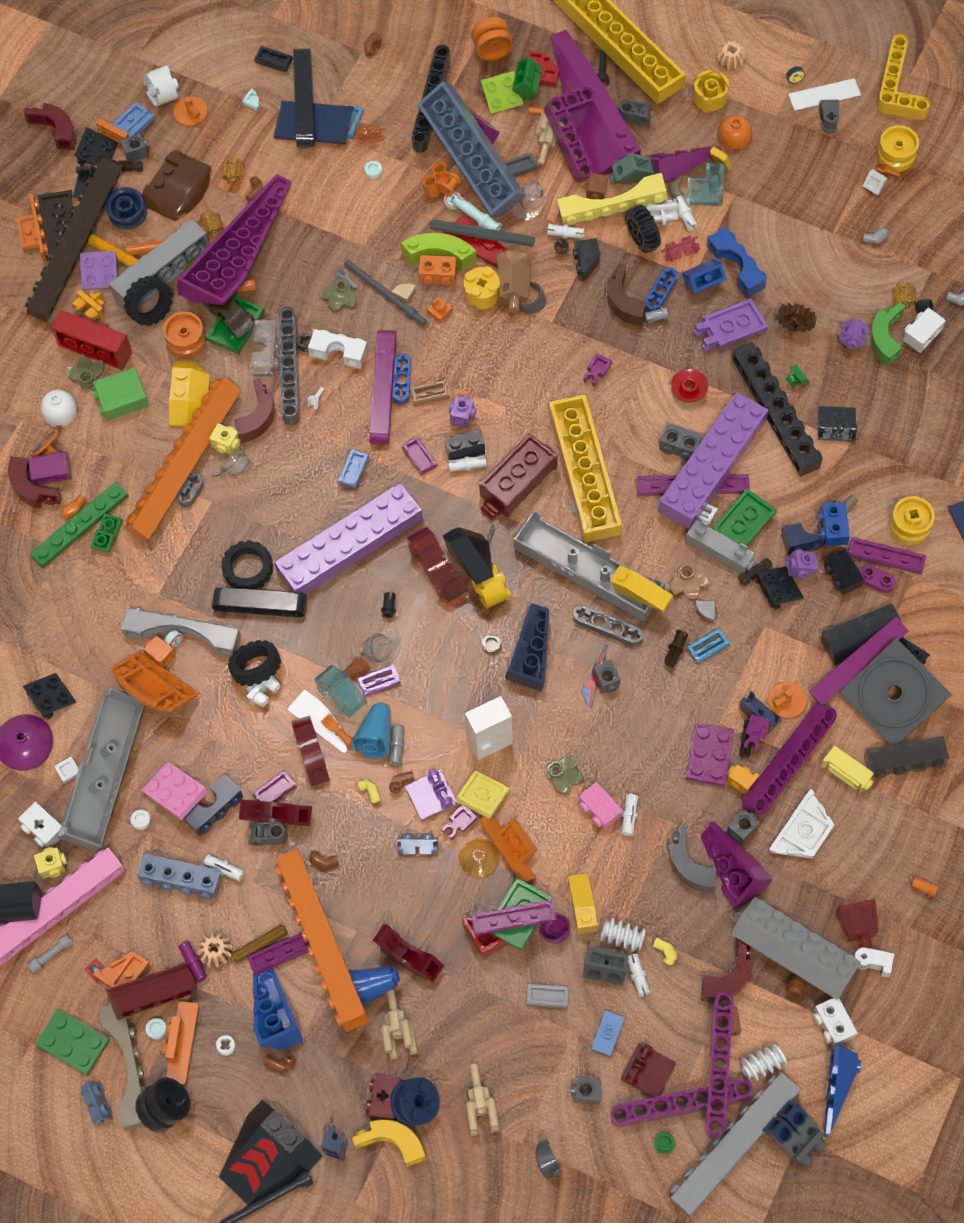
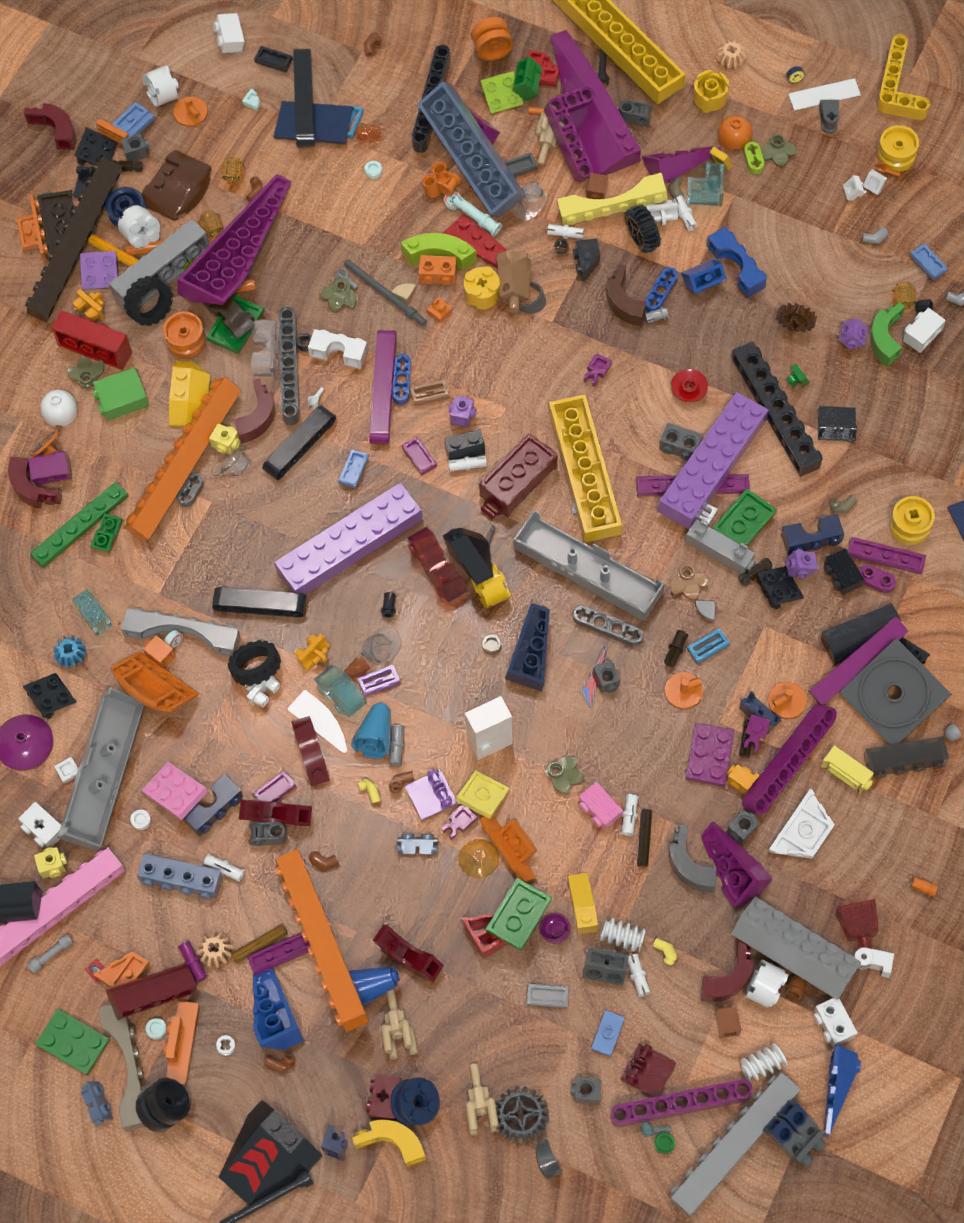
orange arm [61,495,86,519] -> none
black tyre [221,540,273,590] -> none
orange piece [321,714,353,746] -> none
dark grey axle [430,219,535,247] -> none
magenta tile [471,900,556,936] -> none
sand green torso [609,153,655,185] -> none
yellow slope [610,565,673,612] -> none
clear pink hinge [661,235,700,262] -> none
medium lavender tile [693,299,768,352] -> none
magenta beam [705,992,734,1140] -> none
blue brick [818,502,850,546] -> none
none -> dark azure gear [53,635,86,669]
none -> clear light blue brick [71,589,112,636]
none -> white brick [118,205,160,248]
none -> white brick [213,13,245,53]
none -> beam [262,405,336,480]
none -> light orange hips [294,633,331,671]
none -> dark grey gear [495,1087,549,1144]
none -> dark brown axle [637,809,652,867]
none -> clear light blue hand [640,1122,671,1137]
none -> orange shield [664,672,703,709]
none -> lime beam [744,142,764,174]
none -> white brick [744,960,788,1008]
none -> olive plate [762,134,797,167]
none -> white tile [843,175,866,201]
none -> medium blue plate [910,243,948,280]
none -> light grey hinge [945,723,962,741]

